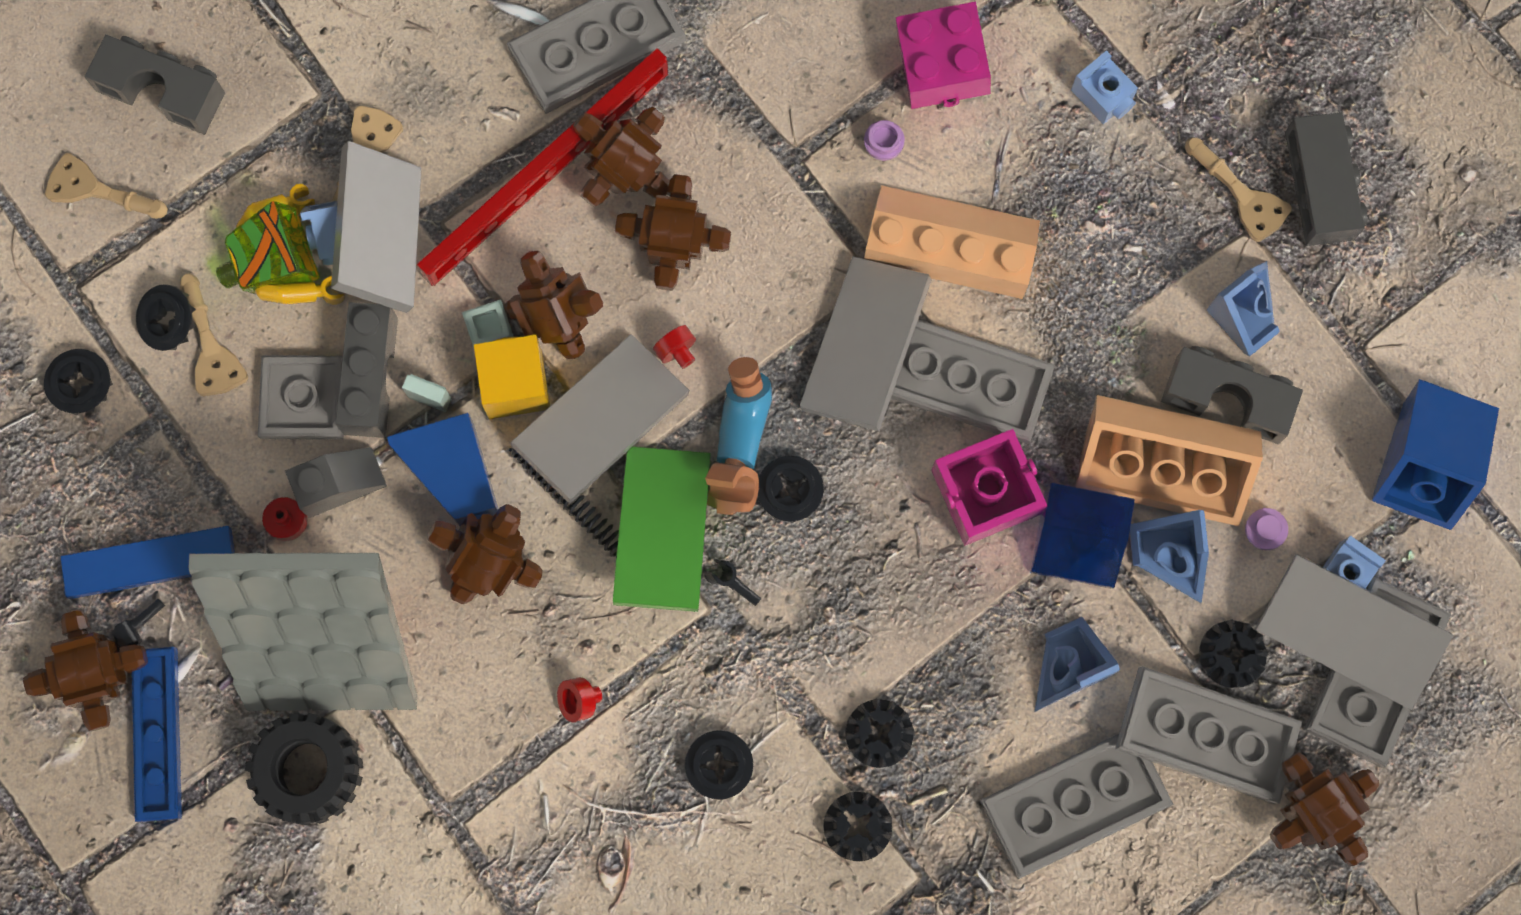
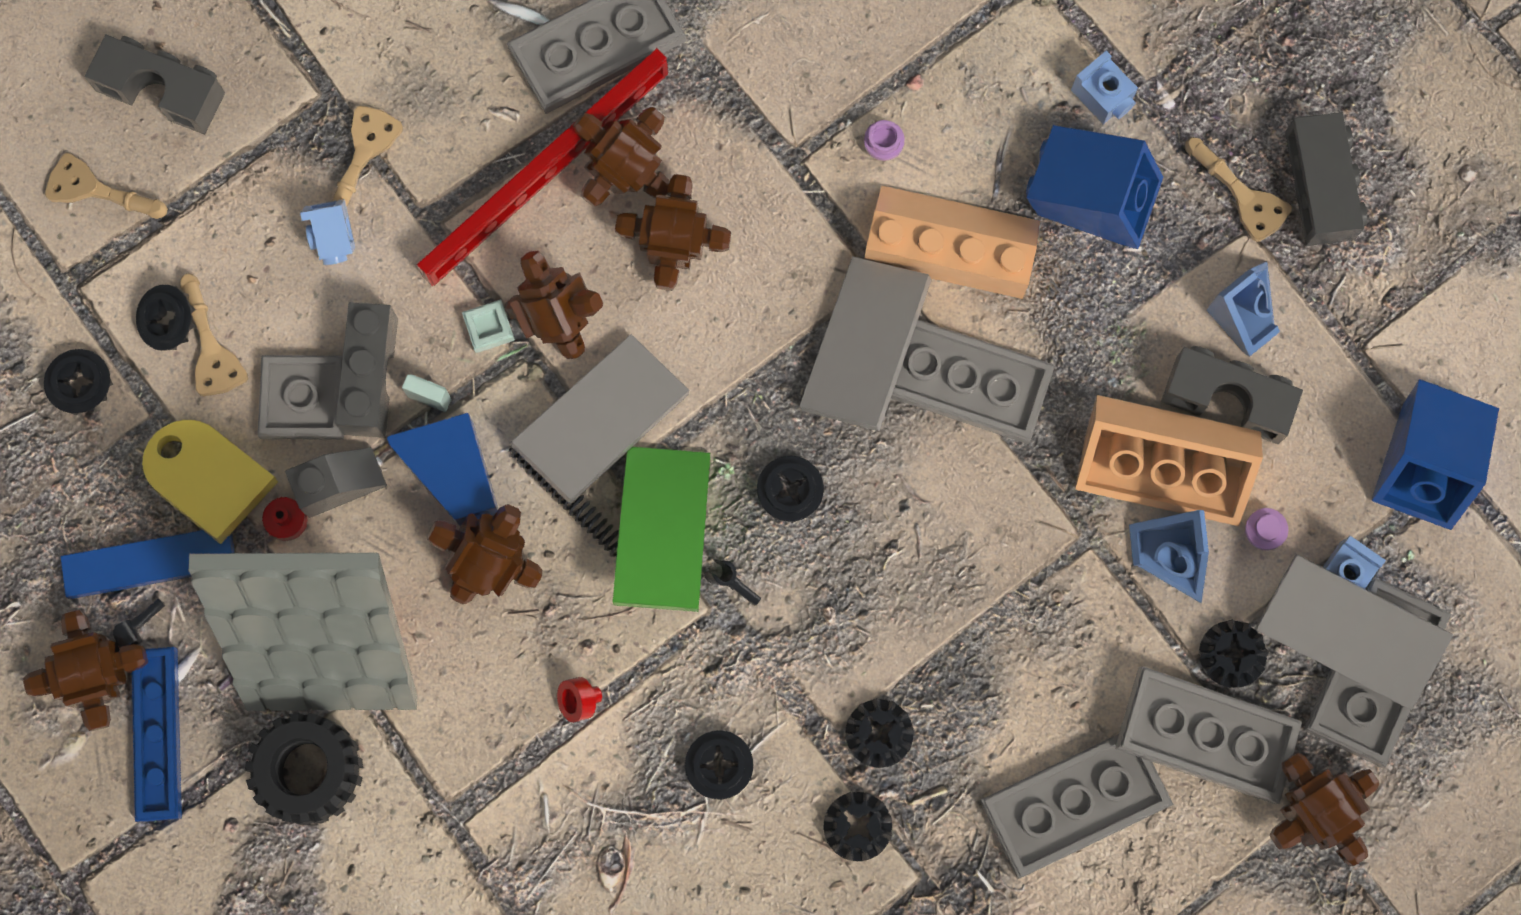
torso [216,184,345,305] -> none
light grey tile [331,141,421,313] -> none
yellow head [474,335,550,419] -> none
red tile [653,325,696,369] -> none
piece [705,357,772,515] -> none
dark pink brick [896,1,991,109] -> none
dark pink brick [931,429,1048,546] -> none
clear blue slope [1030,483,1135,589] -> none
medium blue slope [1035,617,1120,712] -> none
none -> light yellow tile [142,420,278,544]
none -> blue slope [1026,125,1163,249]

